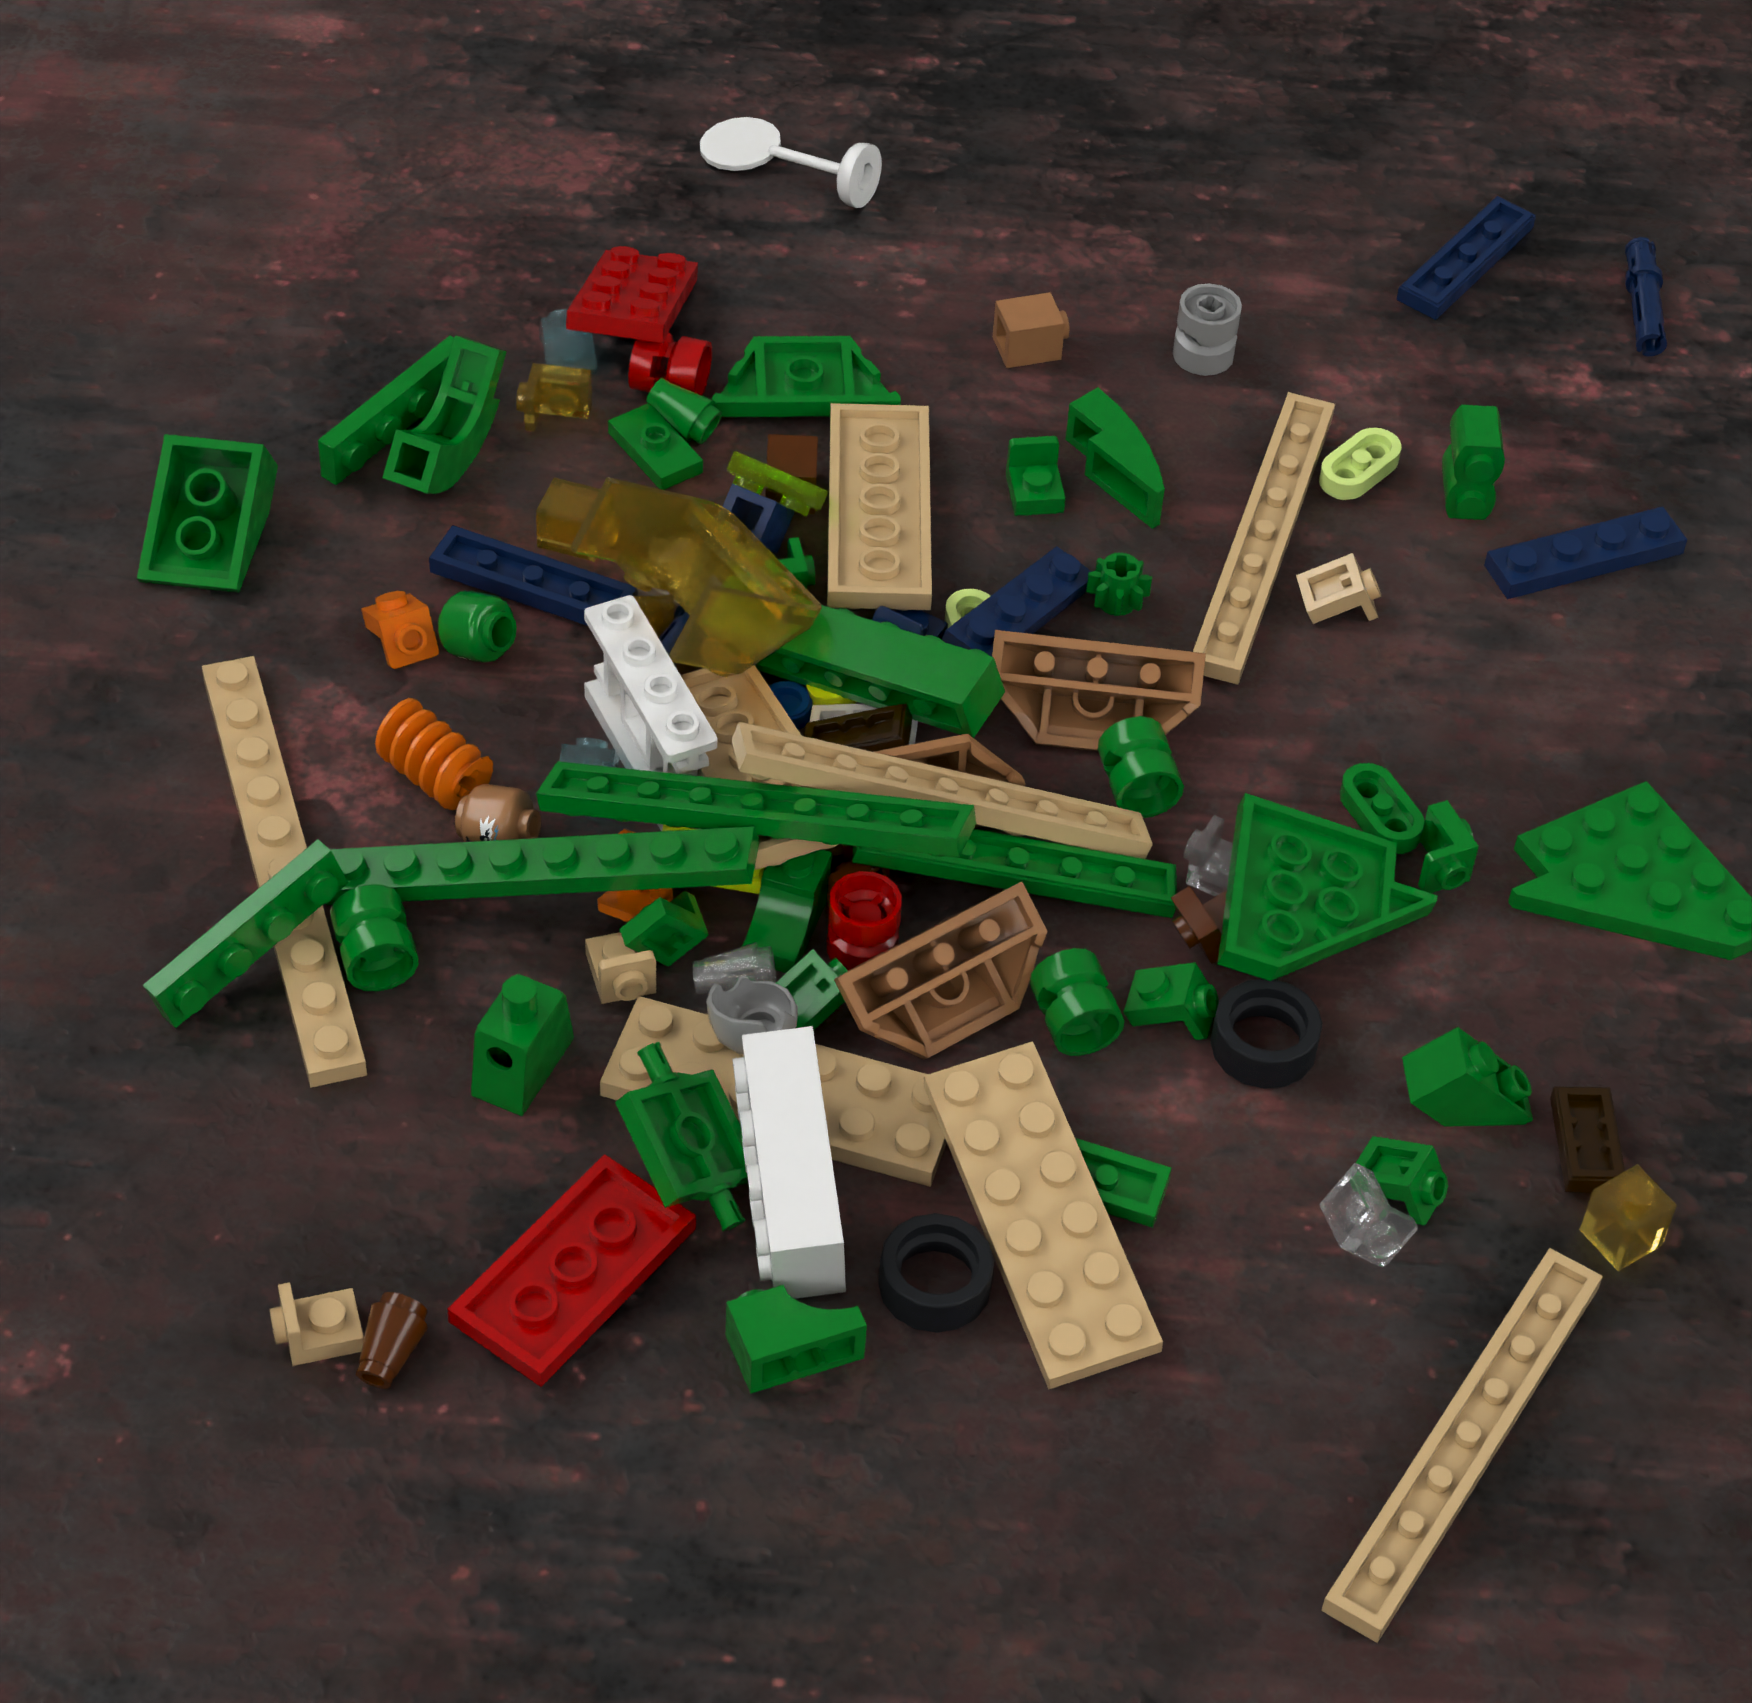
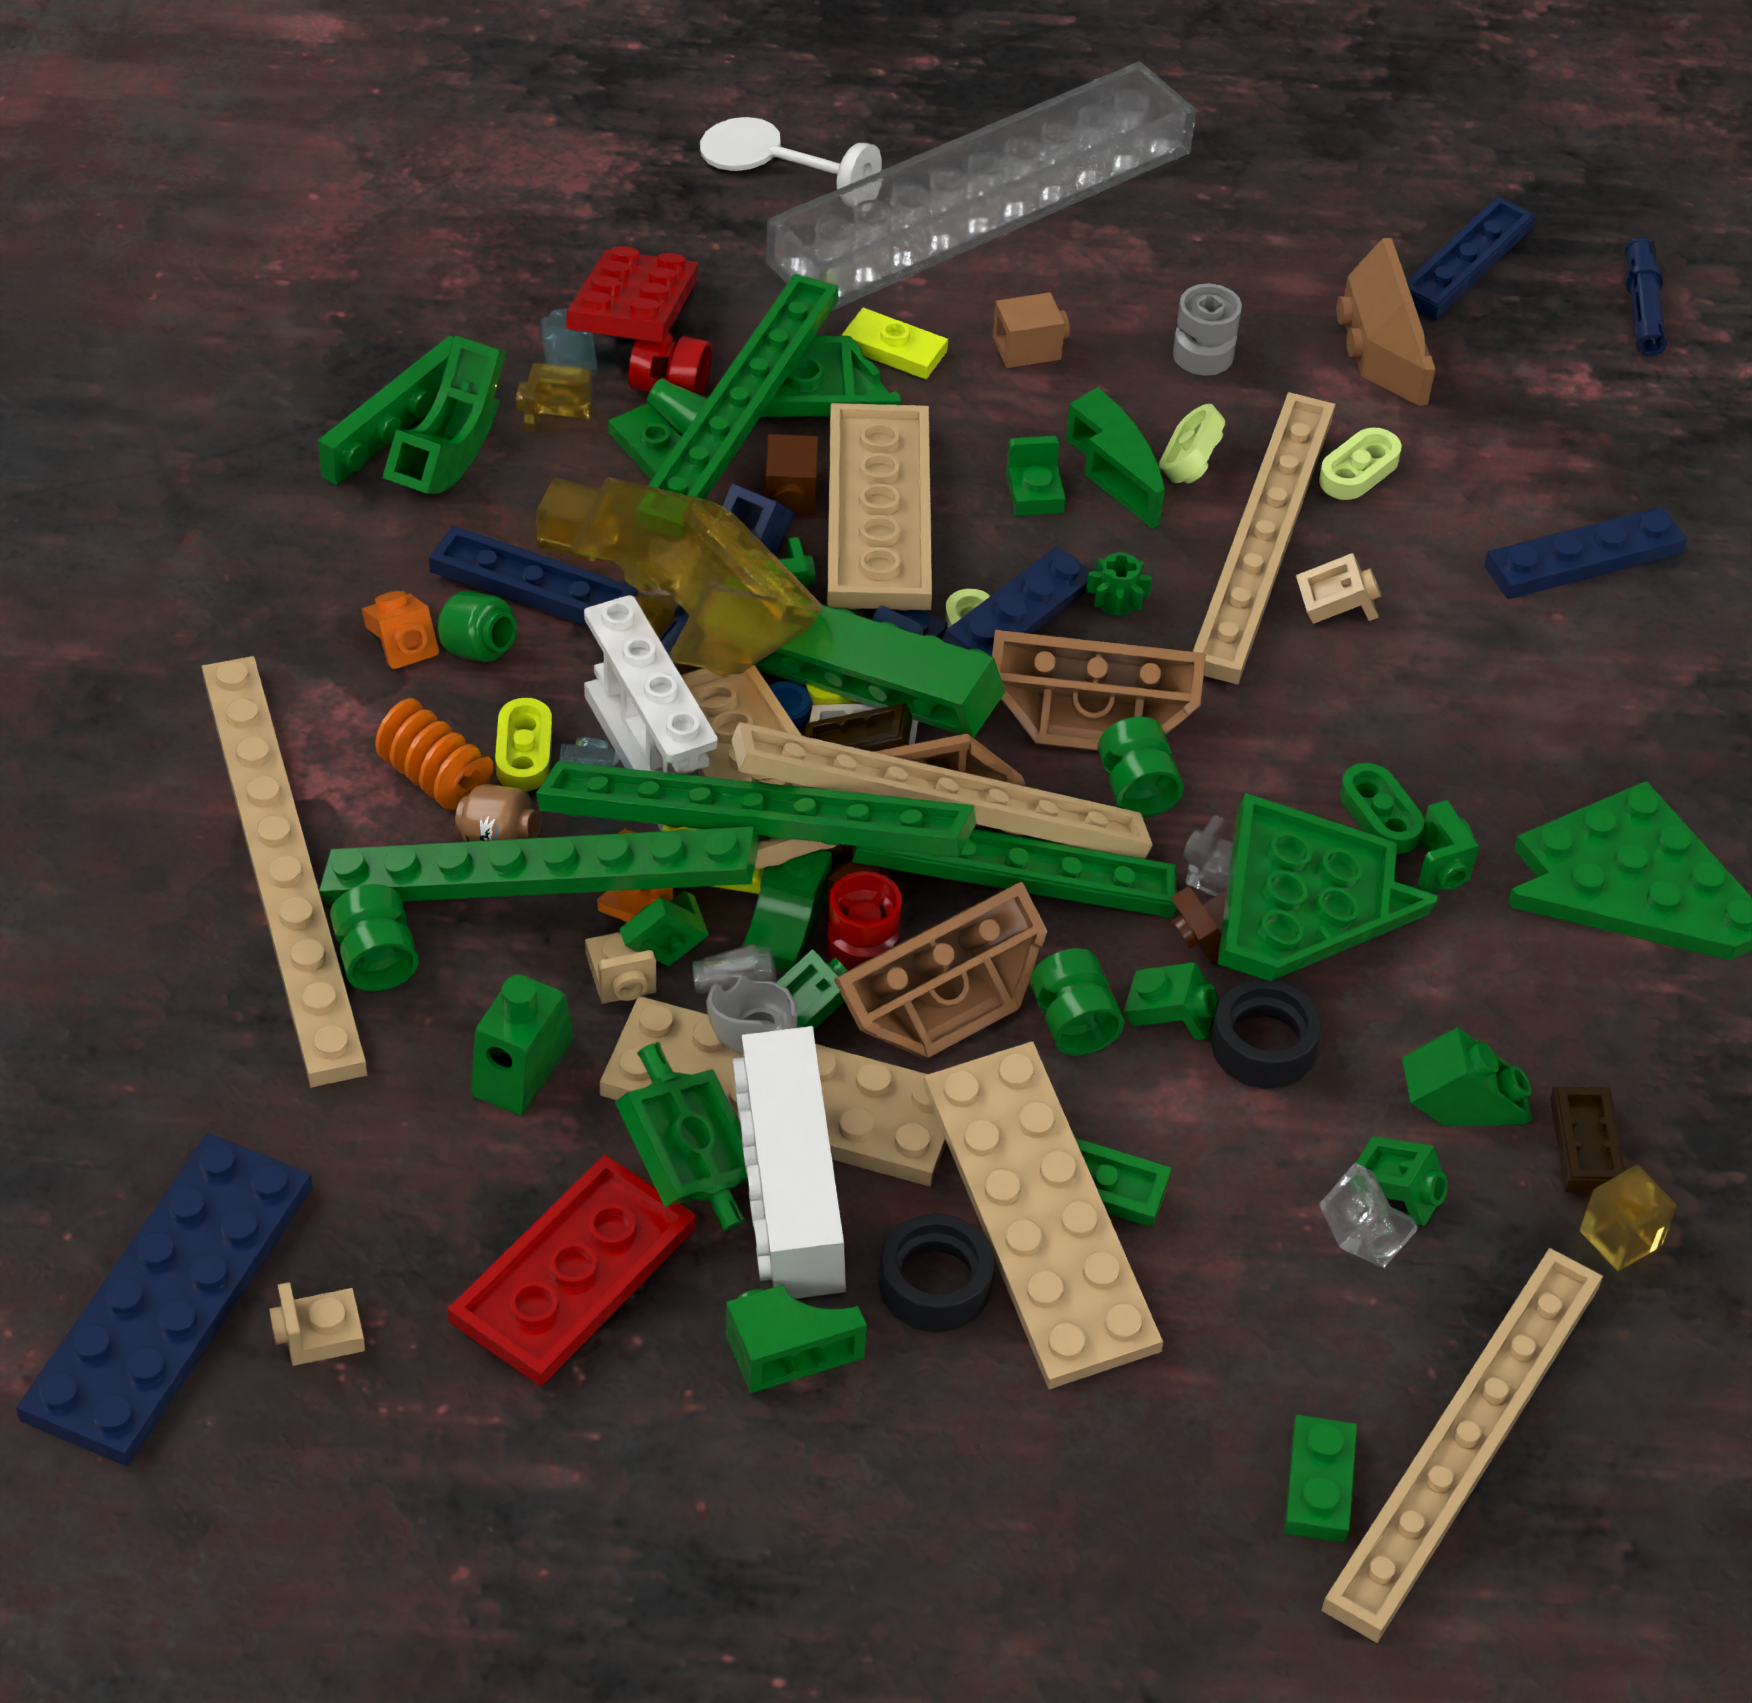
green slope [137,434,278,593] -> none
green plate [143,839,349,1029] -> none
reddish brown cone [356,1292,428,1389] -> none
clear neon green plate [726,450,828,517] -> none
green brick [1441,405,1505,520] -> none
none -> dark blue plate [16,1133,313,1467]
none -> neon yellow plate [495,698,552,791]
none -> green plate [633,273,839,537]
none -> clear brick [766,61,1196,311]
none -> neon yellow plate [841,308,948,380]
none -> yellowish green plate [1159,404,1226,483]
none -> green plate [1283,1415,1357,1543]
none -> medium nougat wedge [1336,238,1435,406]

